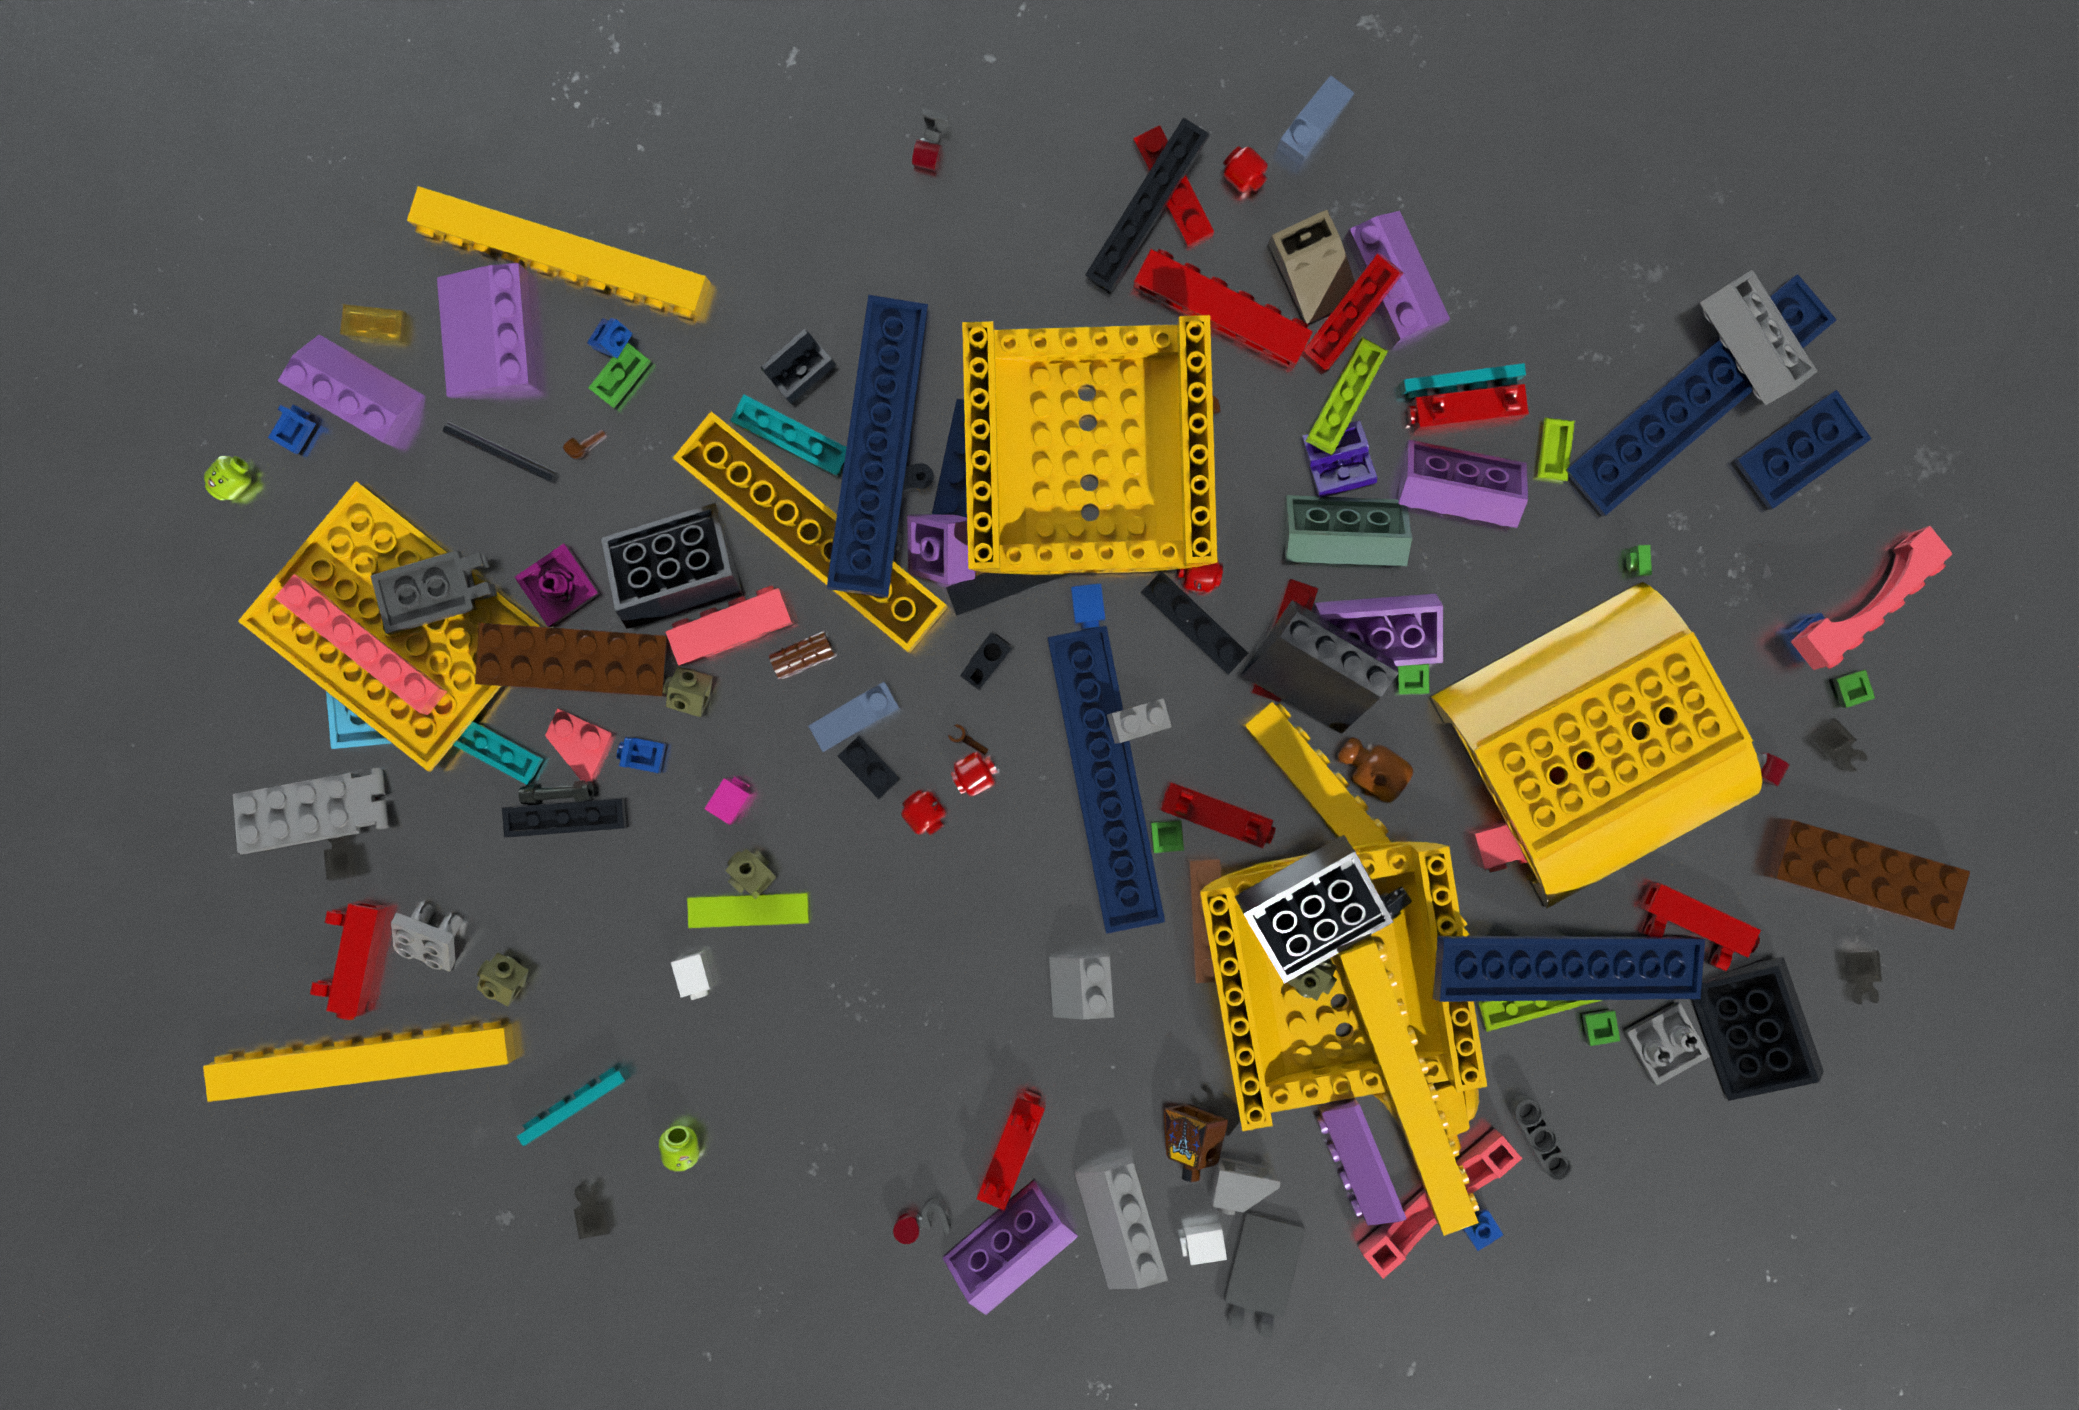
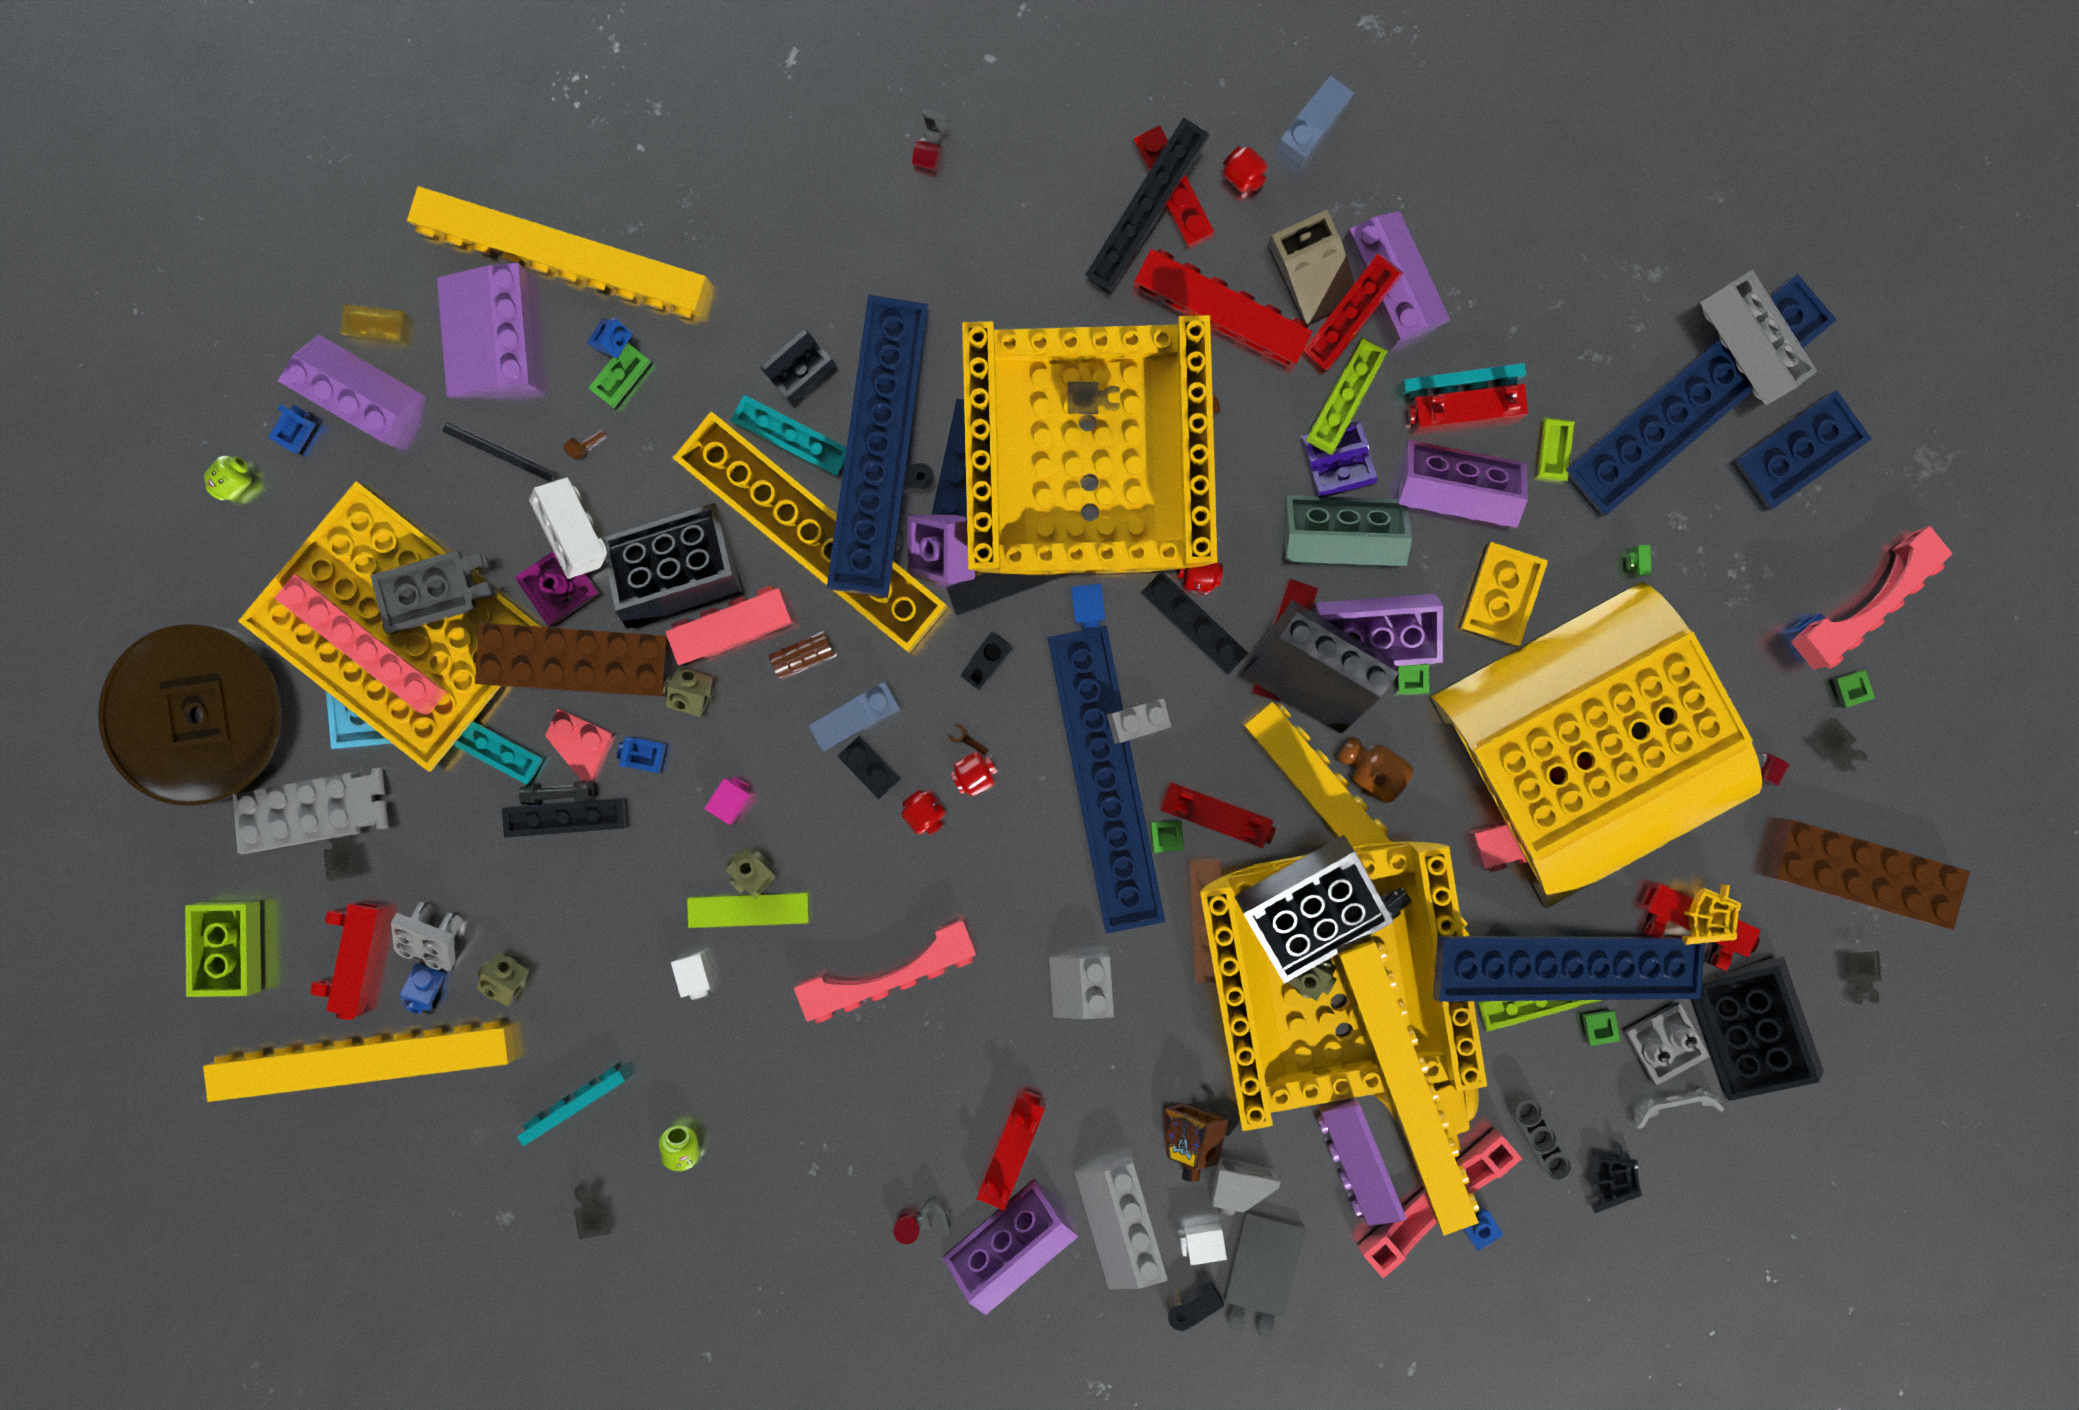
none -> dark brown dish [98,624,282,806]
none -> lime brick [185,901,261,997]
none -> blue bracket [400,963,445,1015]
none -> white brick [529,477,607,579]
none -> coral arch [794,919,977,1024]
none -> clear smoke plate [1067,382,1120,414]
none -> black leg [1168,1273,1224,1331]
none -> yellow plate [1460,542,1548,647]
none -> black piece [1587,1142,1642,1213]
none -> light grey piece [1633,1088,1724,1129]
none -> yellow piece [1682,883,1741,945]

